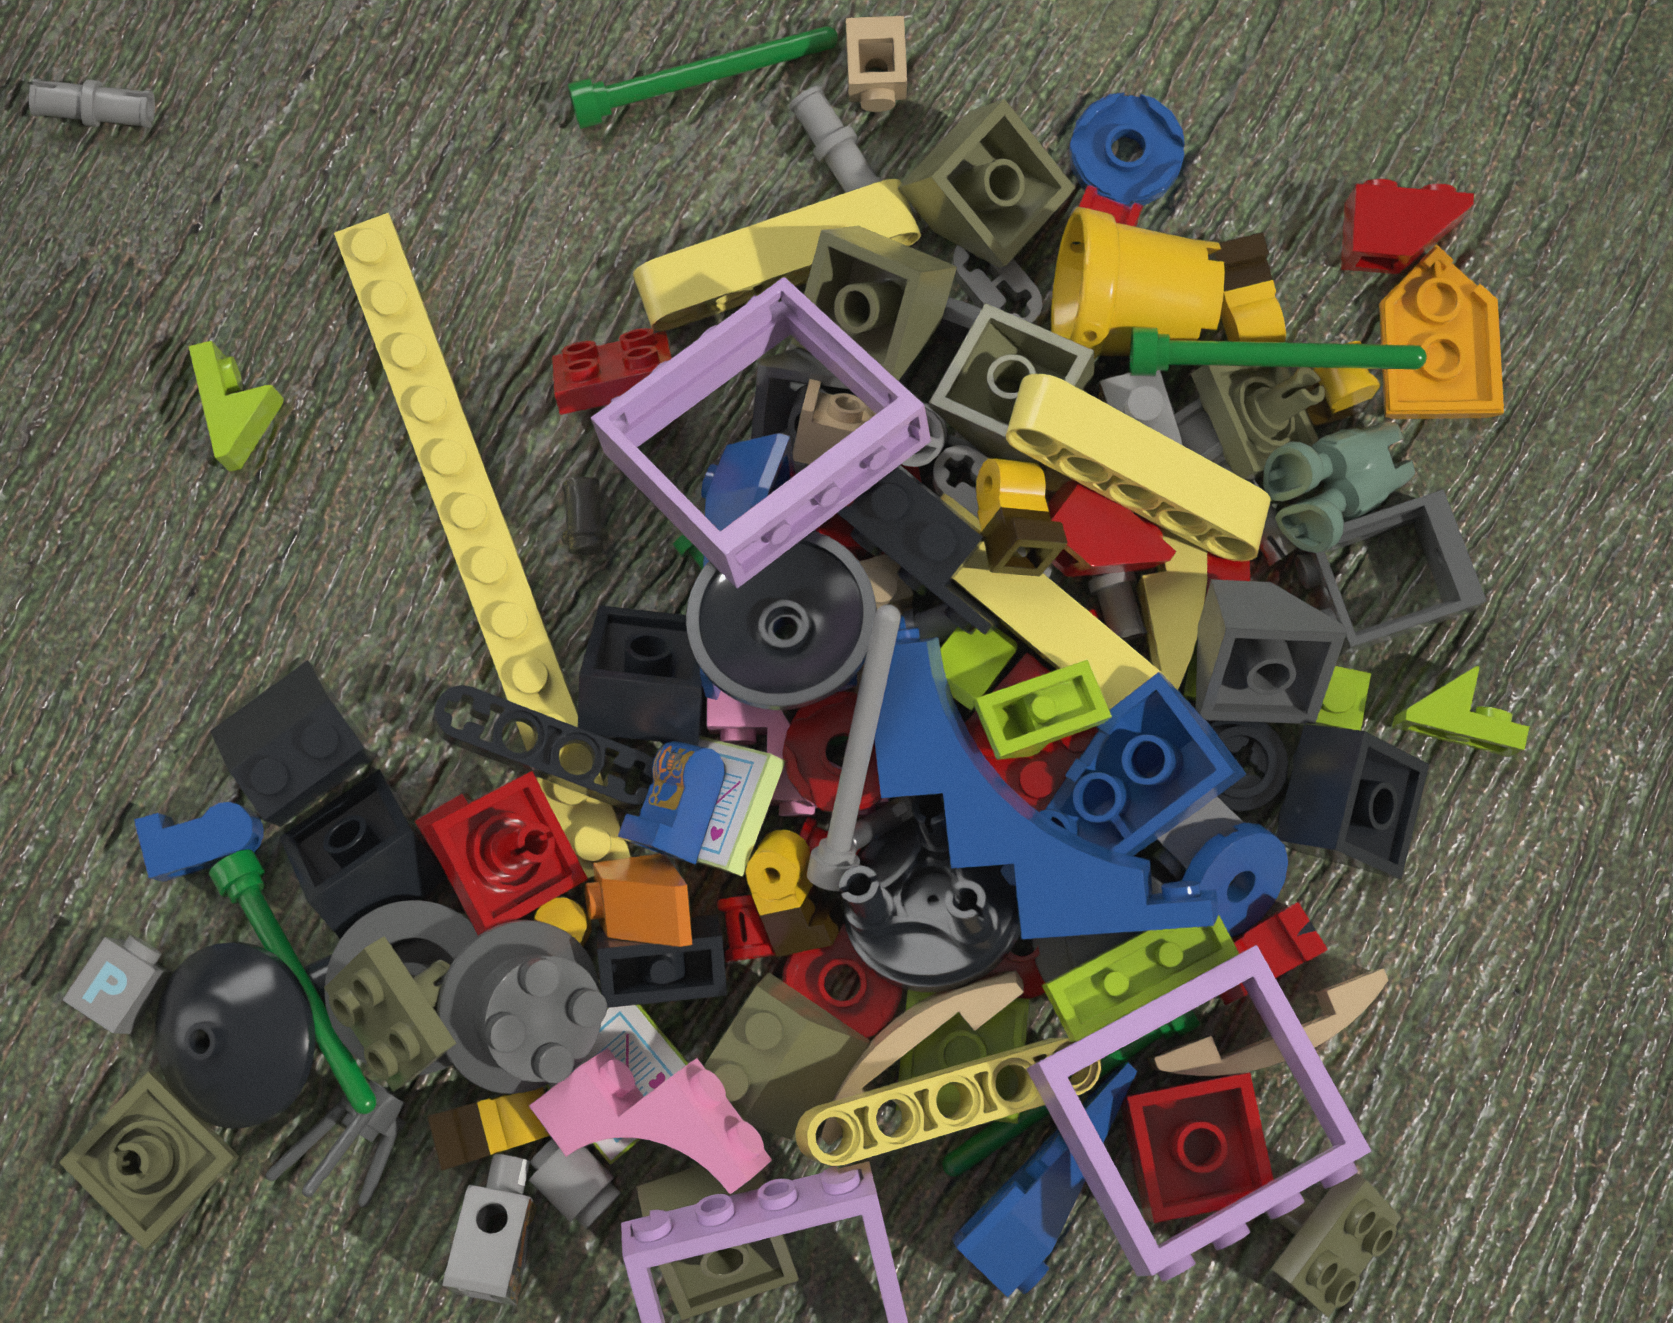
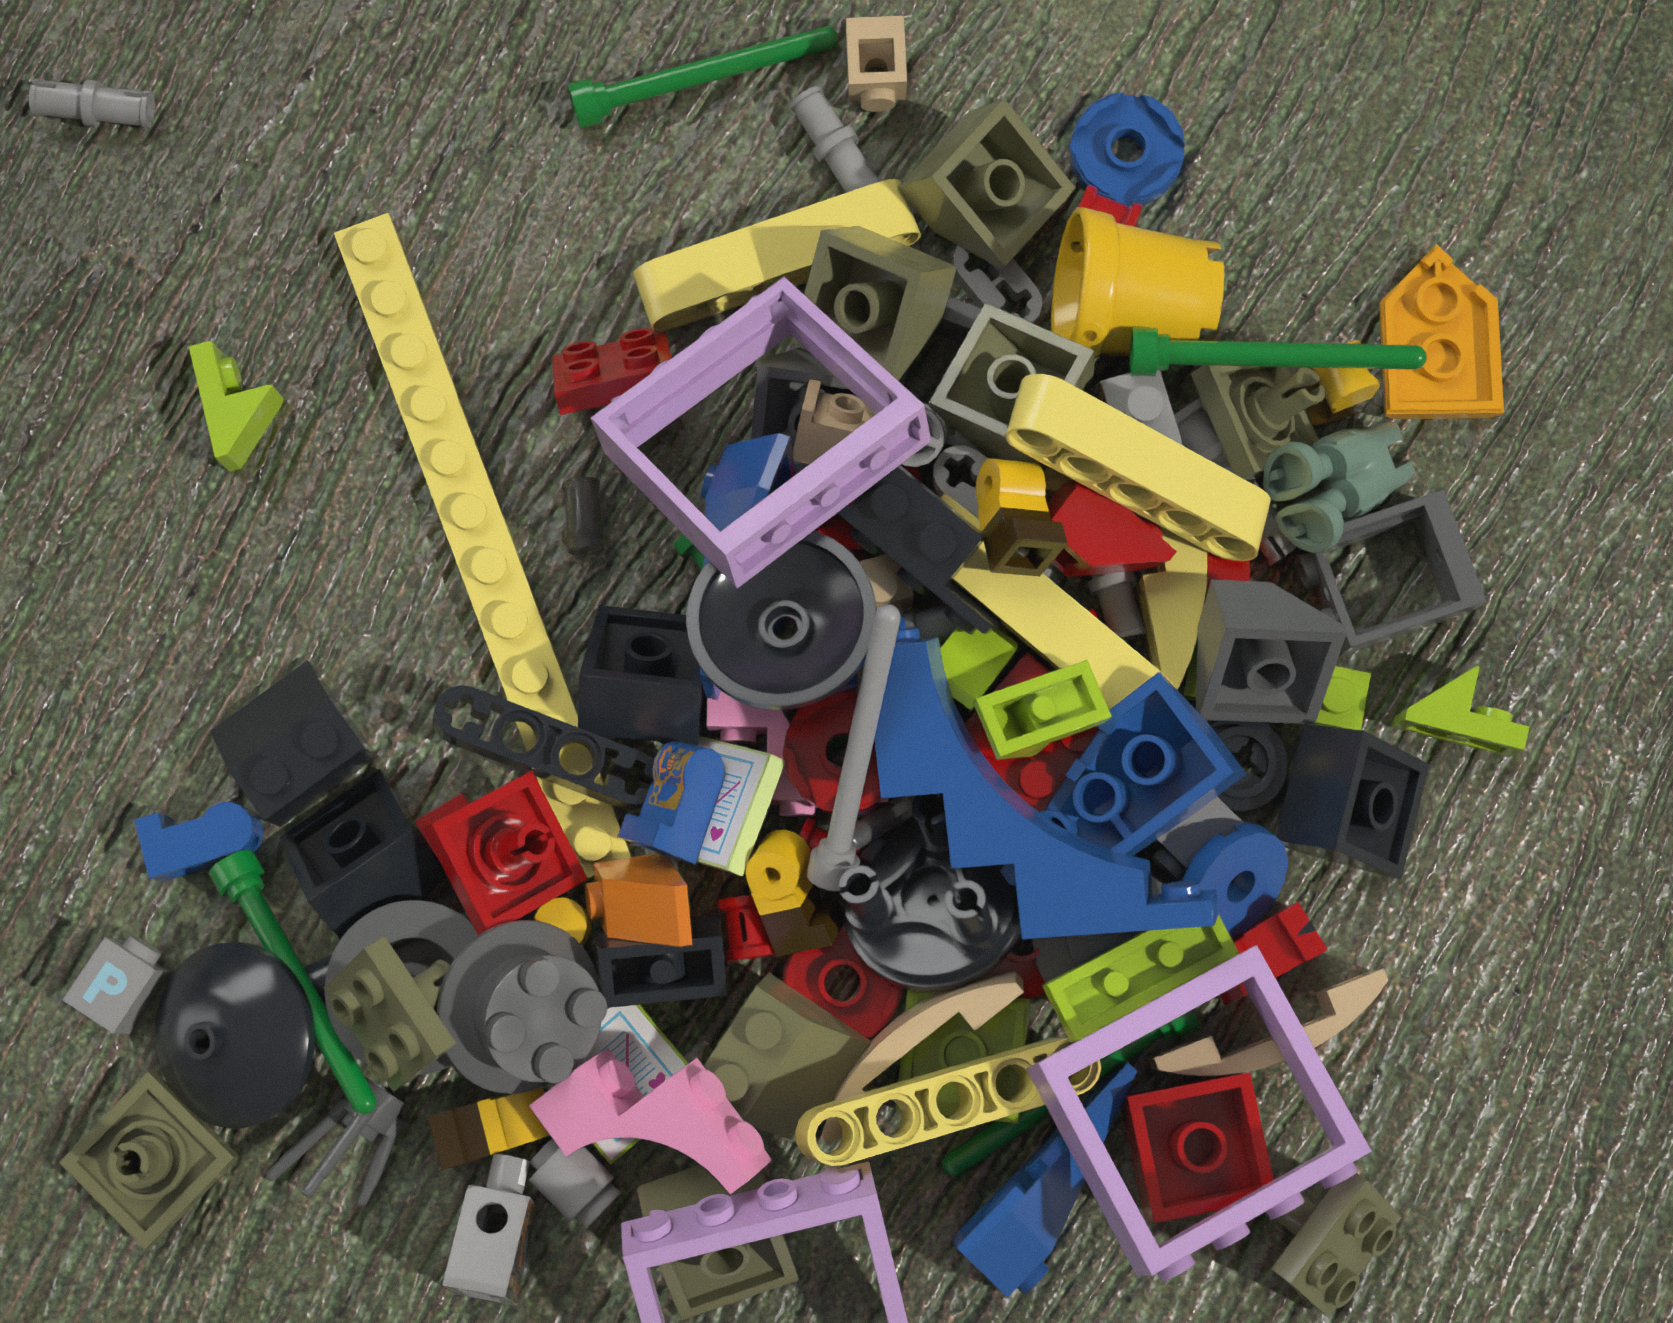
leg [1208,232,1286,342] -> none
red slope [1341,179,1474,274] -> none

